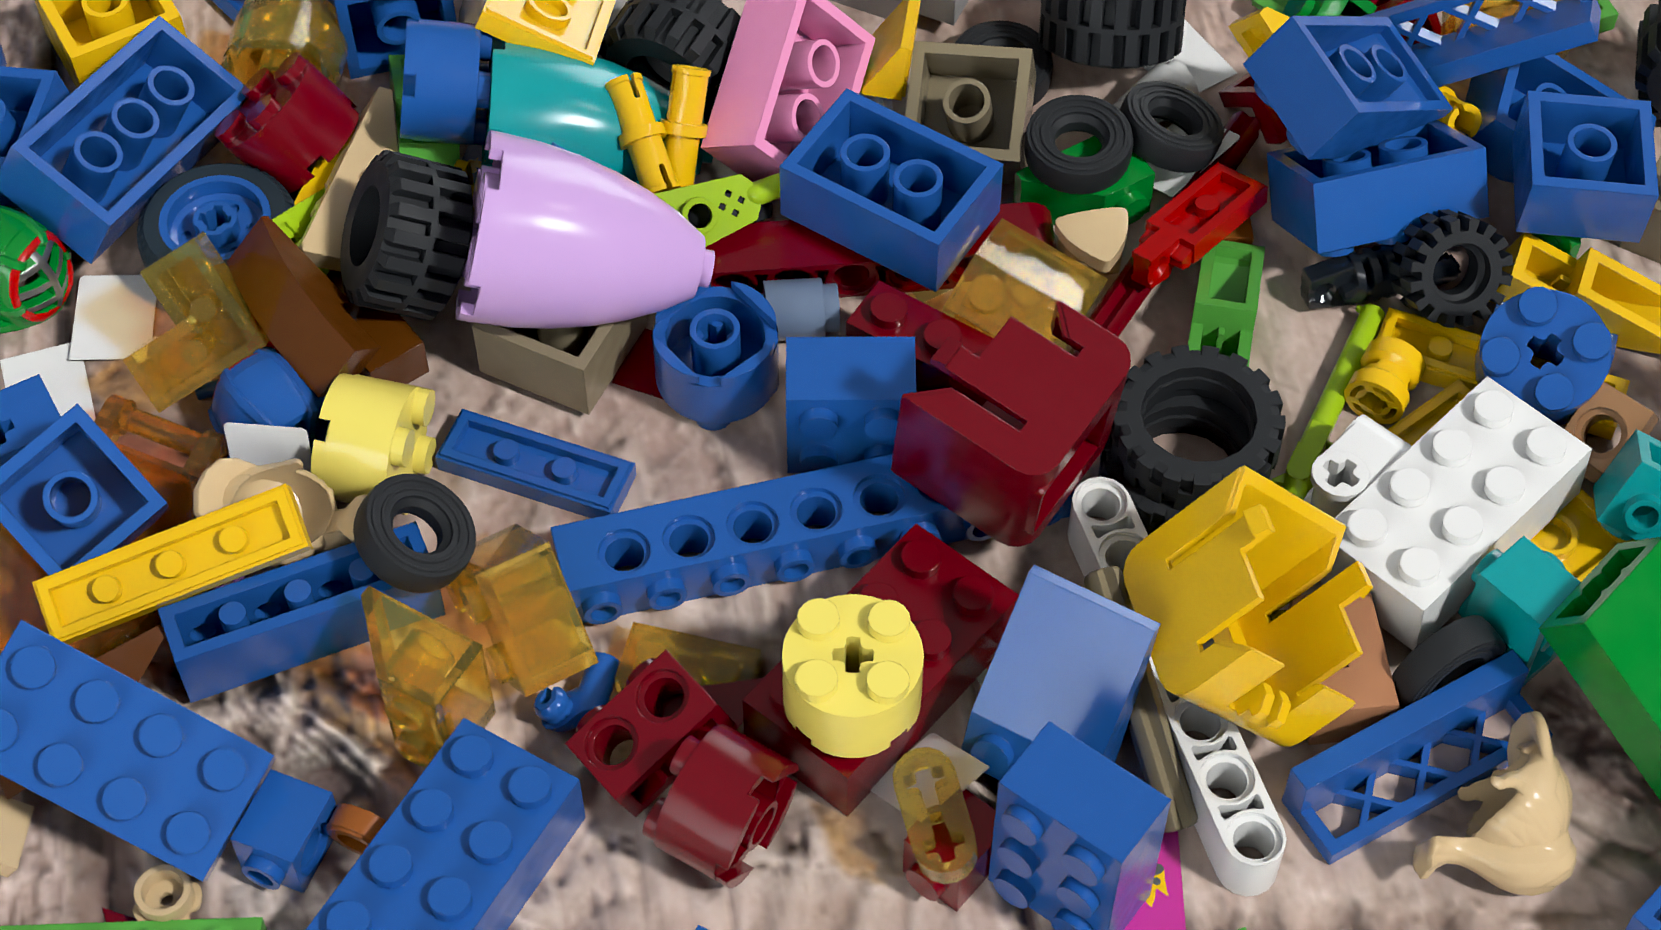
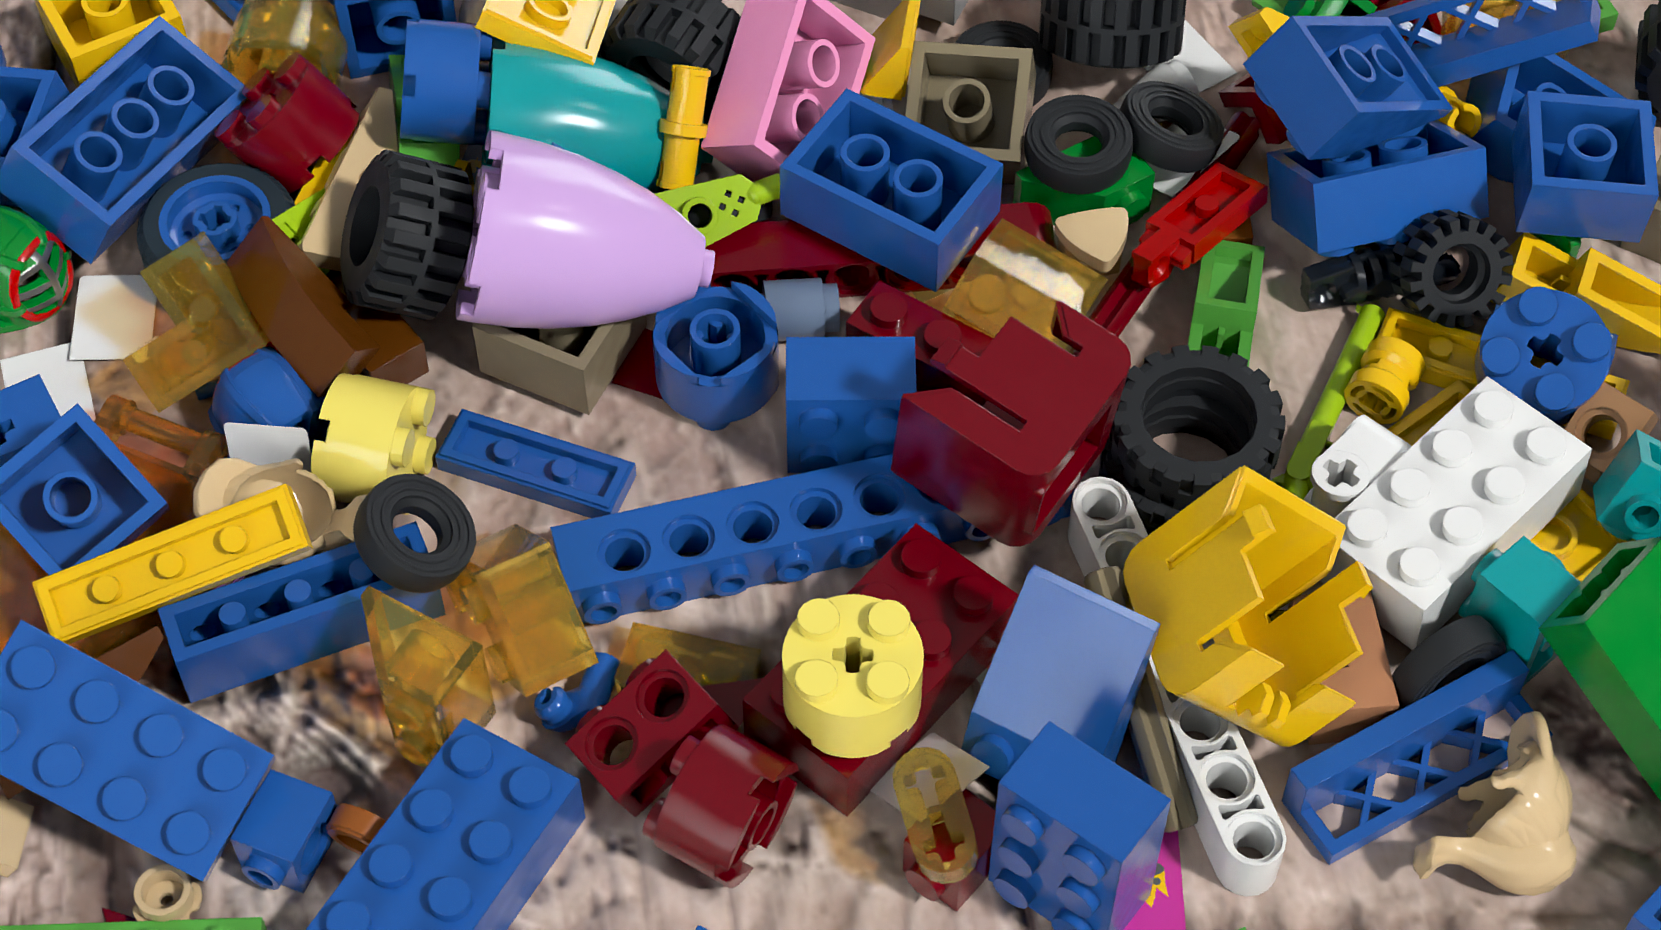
yellow pin [604,72,681,193] -> none

